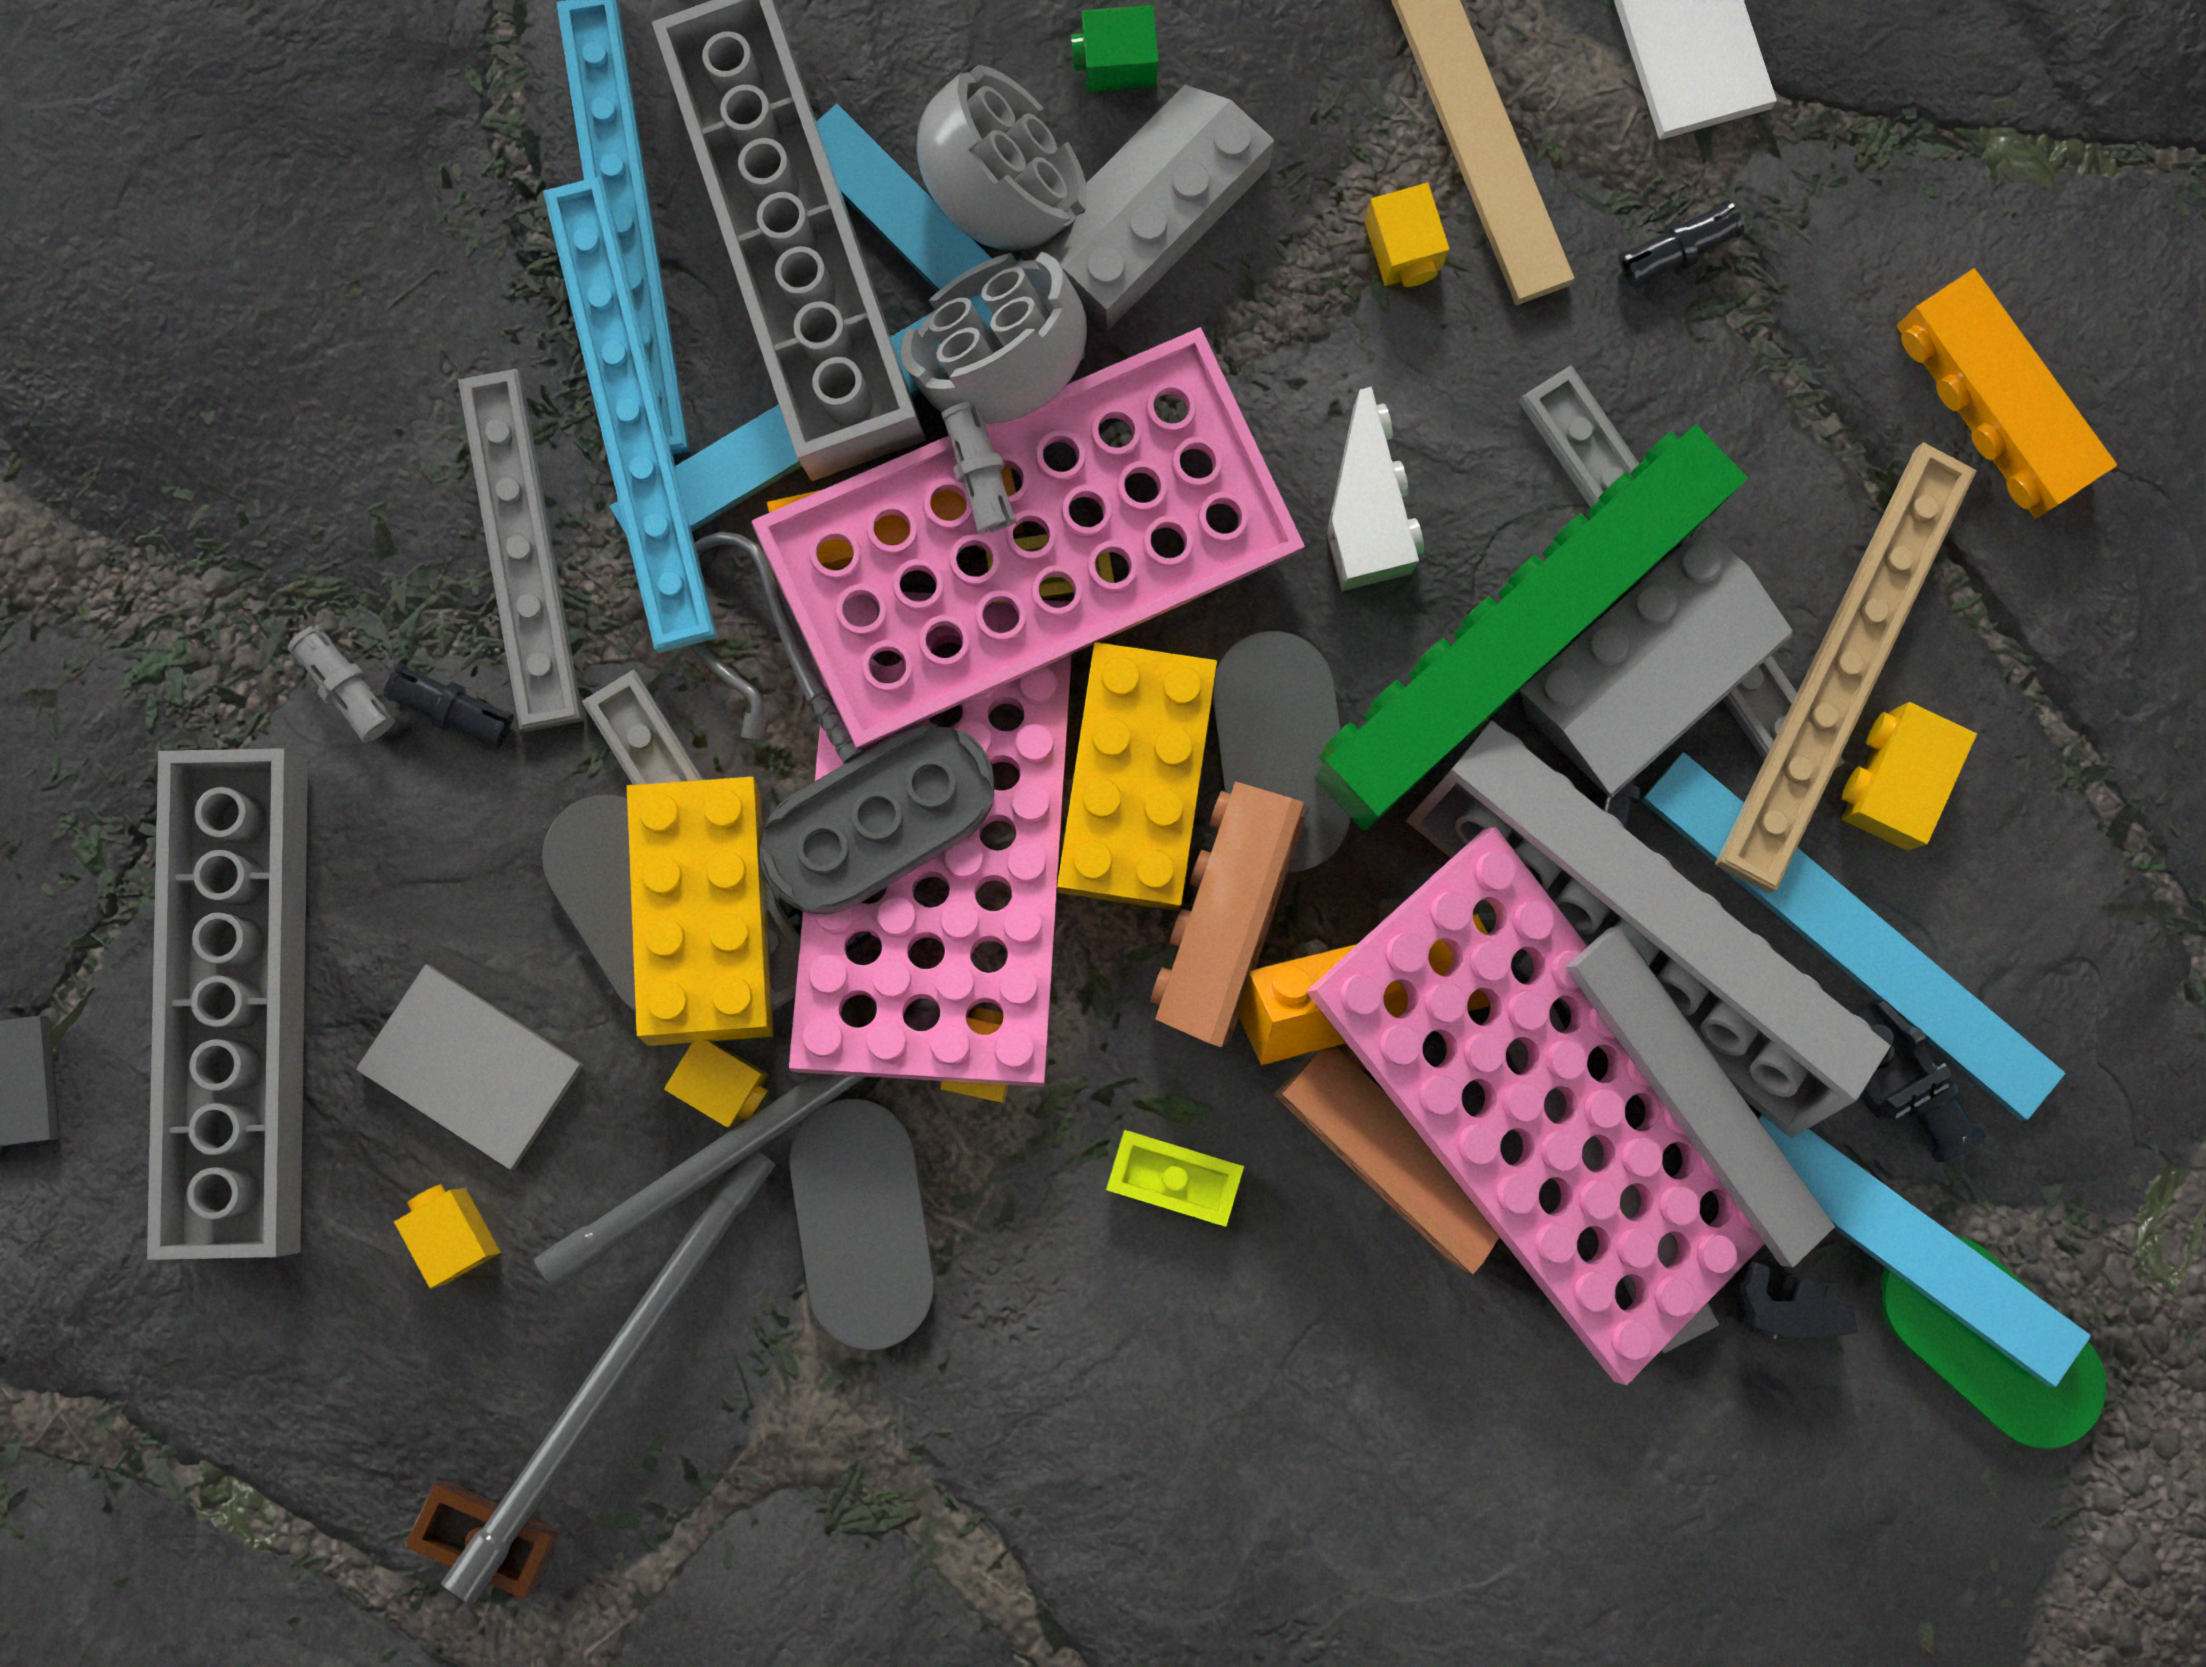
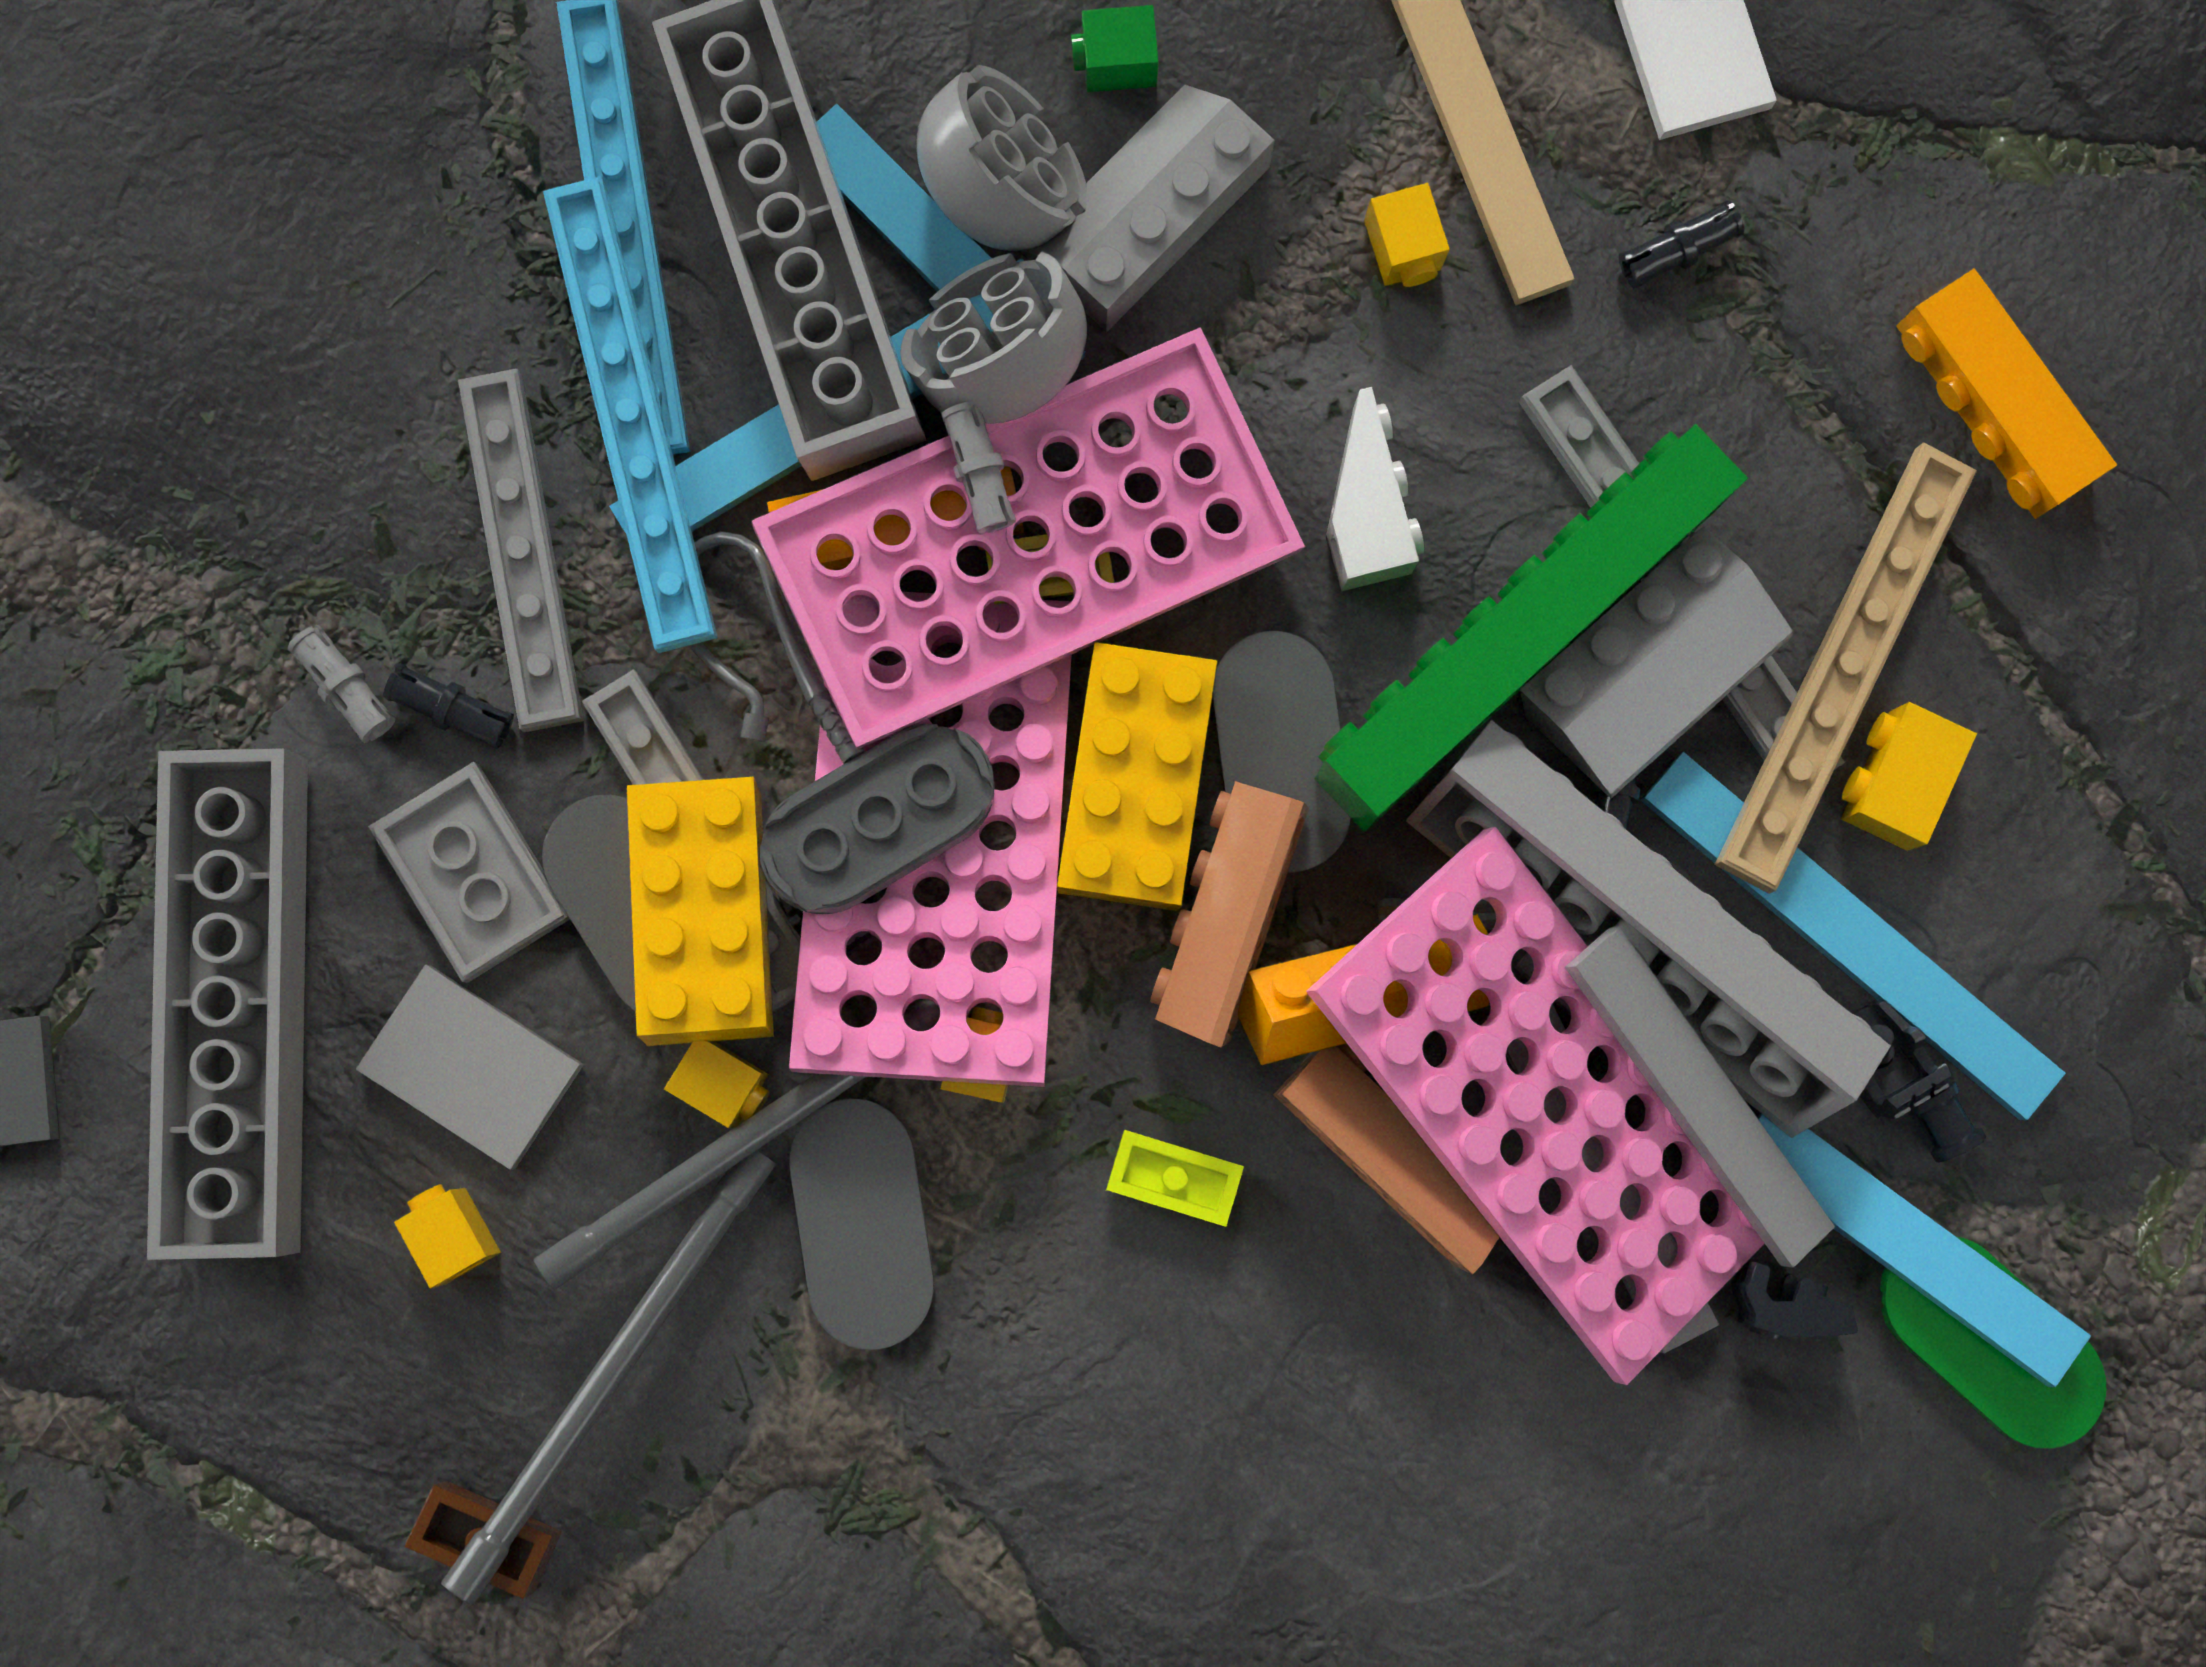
none -> light grey tile [368,762,570,983]

